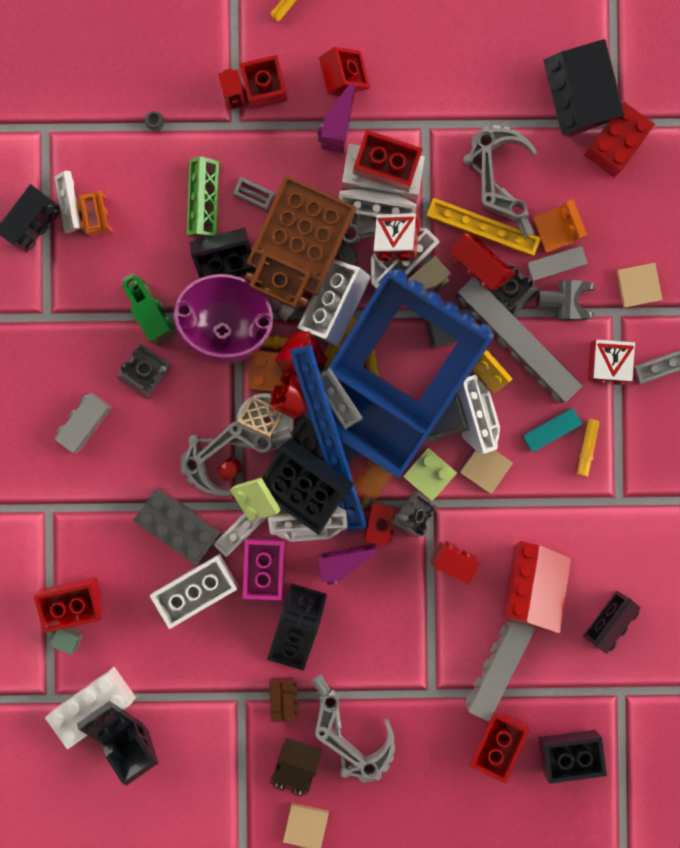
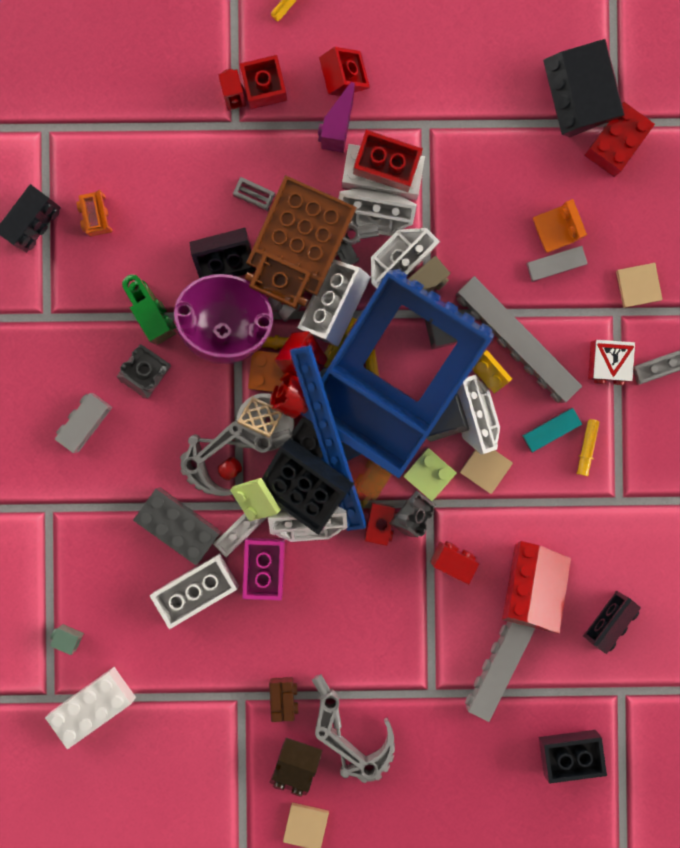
red slope [34,577,102,633] -> none
white plate [54,171,81,233] -> none
black bracket [77,701,158,786] -> none
dark grey plate [145,111,164,131] -> none
bright green fence [186,156,219,237] -> none
black bracket [267,583,327,671] -> none
magenta slope [318,544,377,585] -> none
light grey tile [320,368,362,429] -> none
piece [374,213,419,262] -> none
yellow plate [426,198,541,257] -> none
red slope [449,233,516,290] -> none
light grey piece [463,125,537,238] -> none
red slope [470,712,530,784] -> none
dark grey slope [489,262,538,316] -> none
dark grey connector [536,280,595,321] -> none

